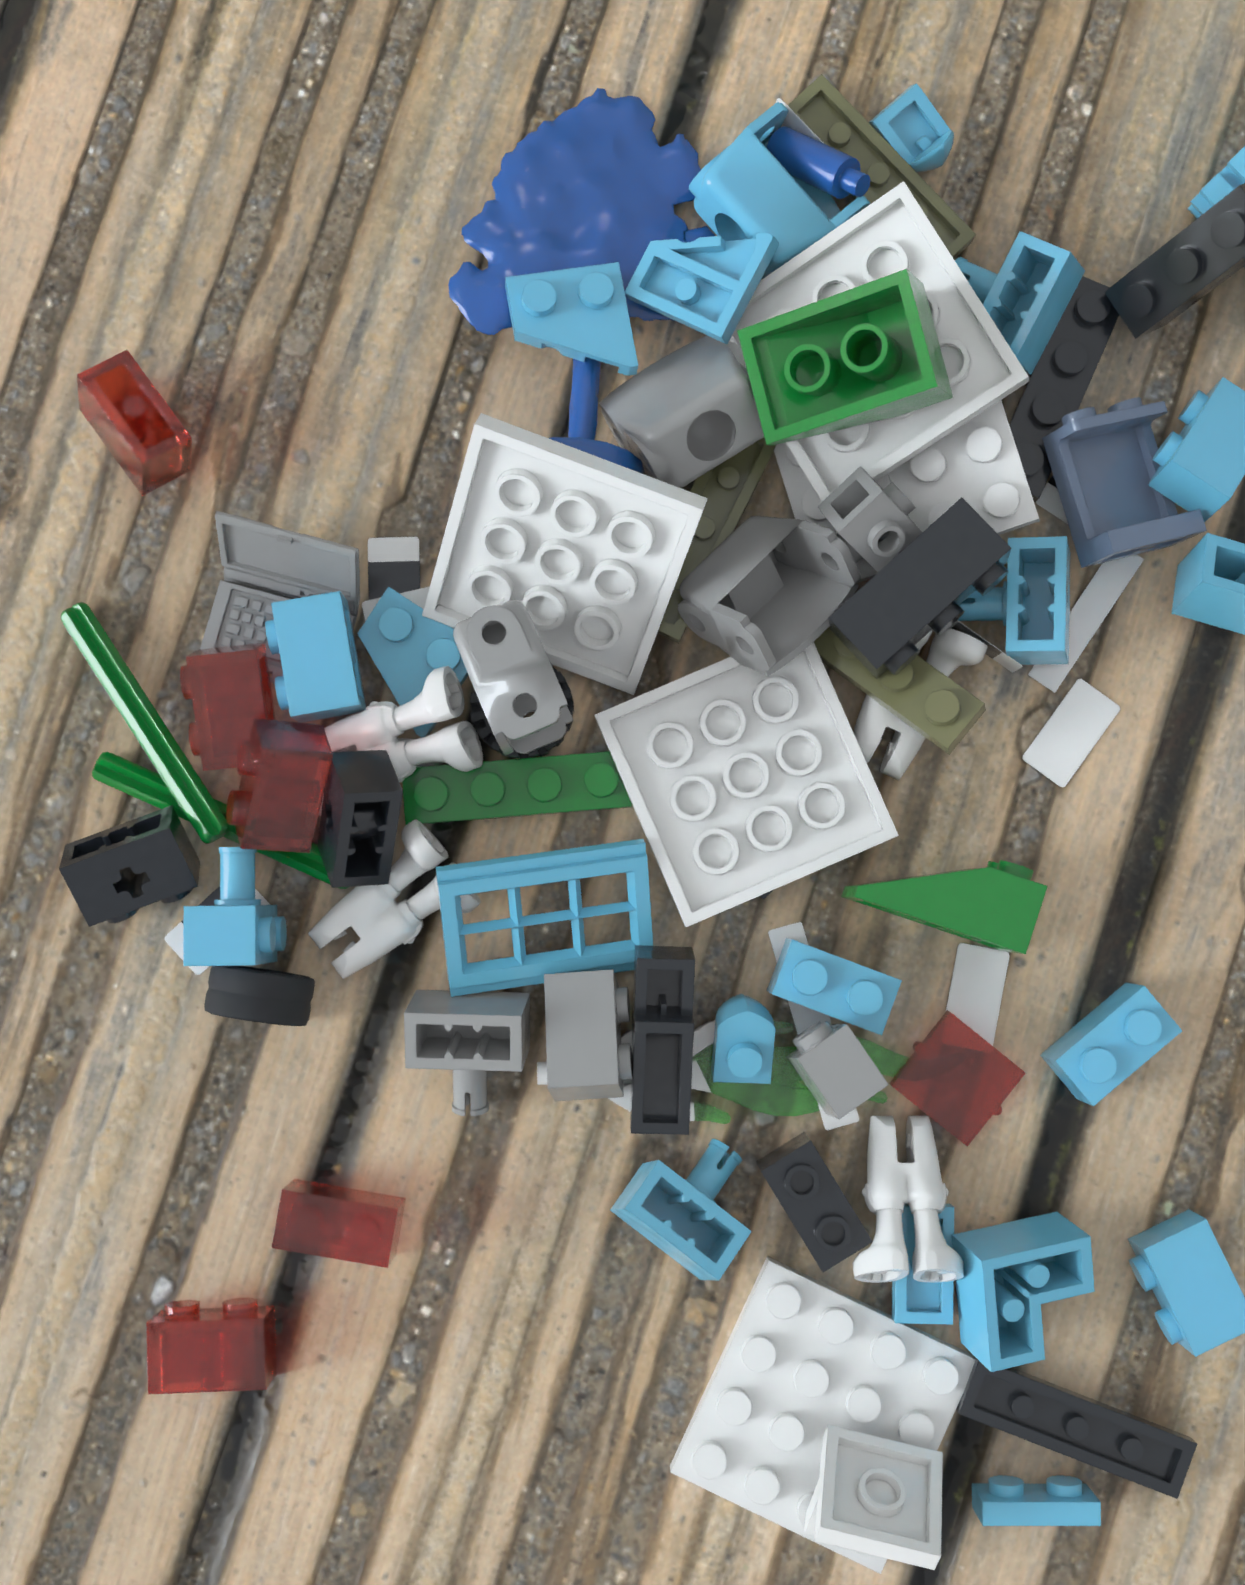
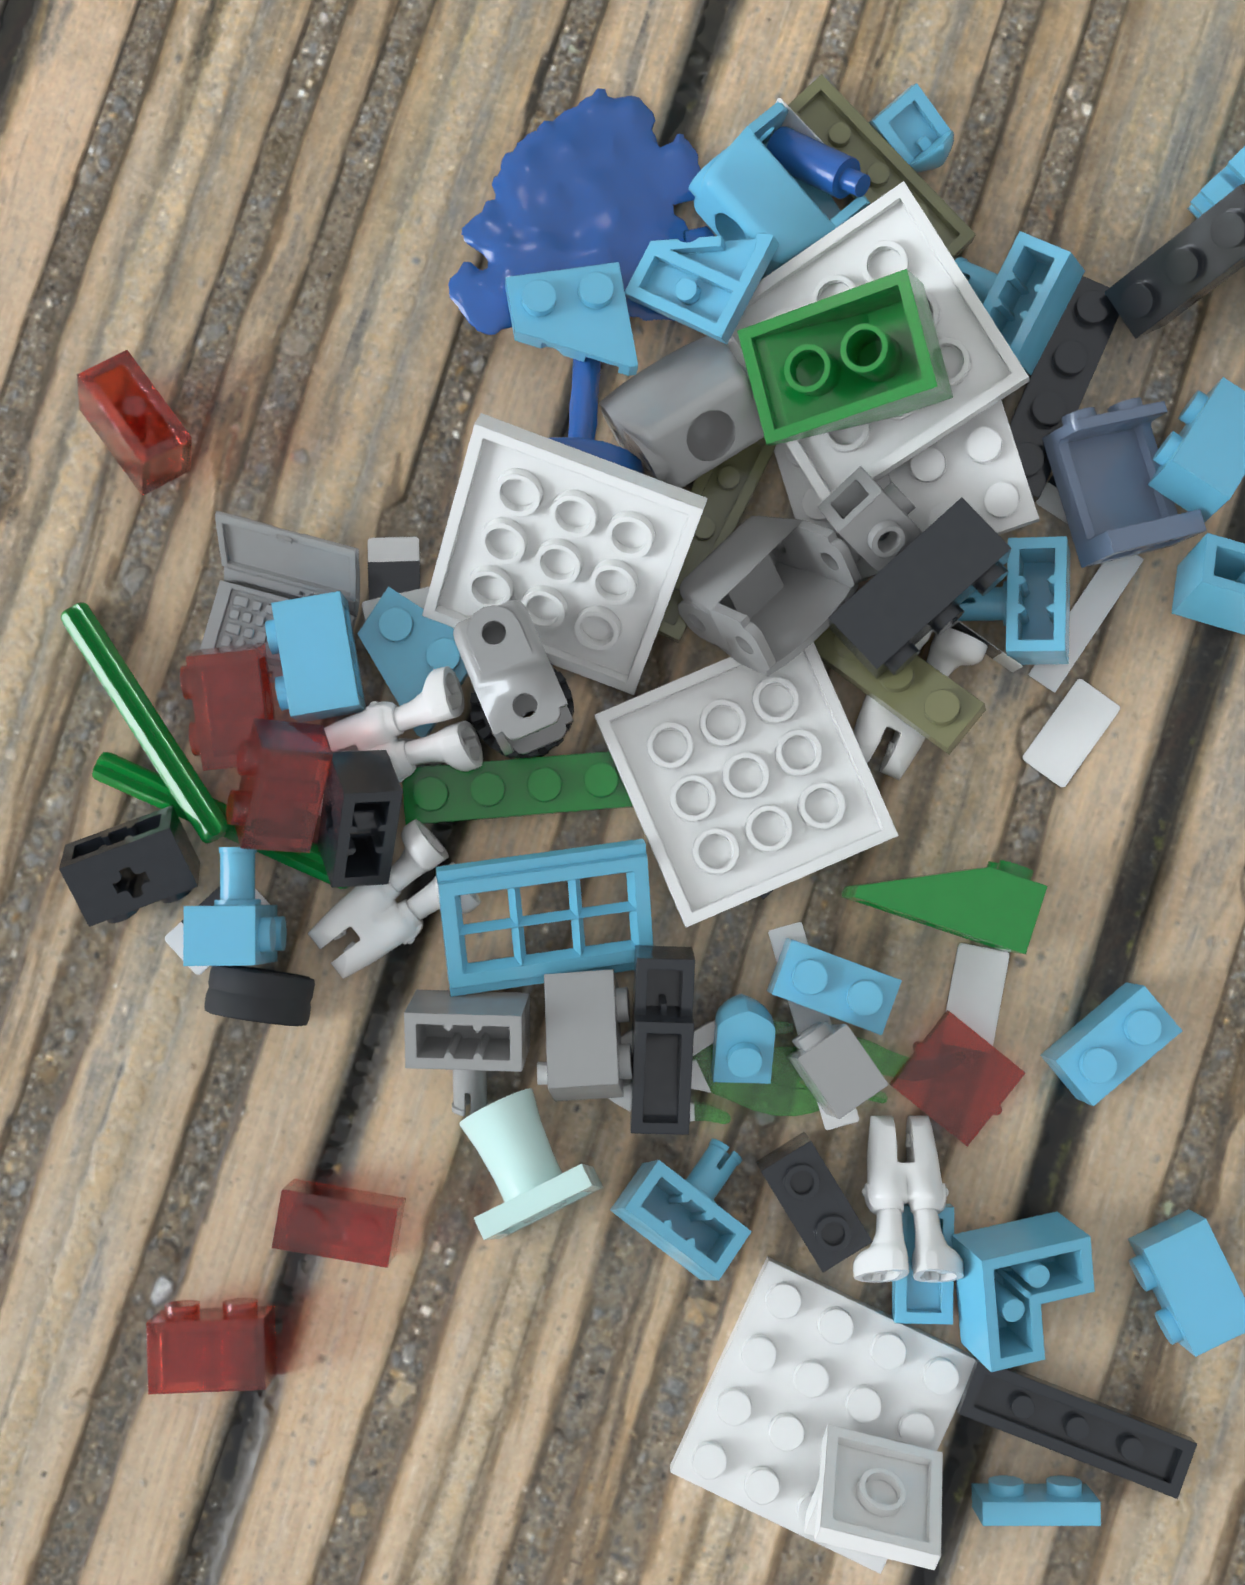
none -> light aqua plant [459,1088,603,1240]

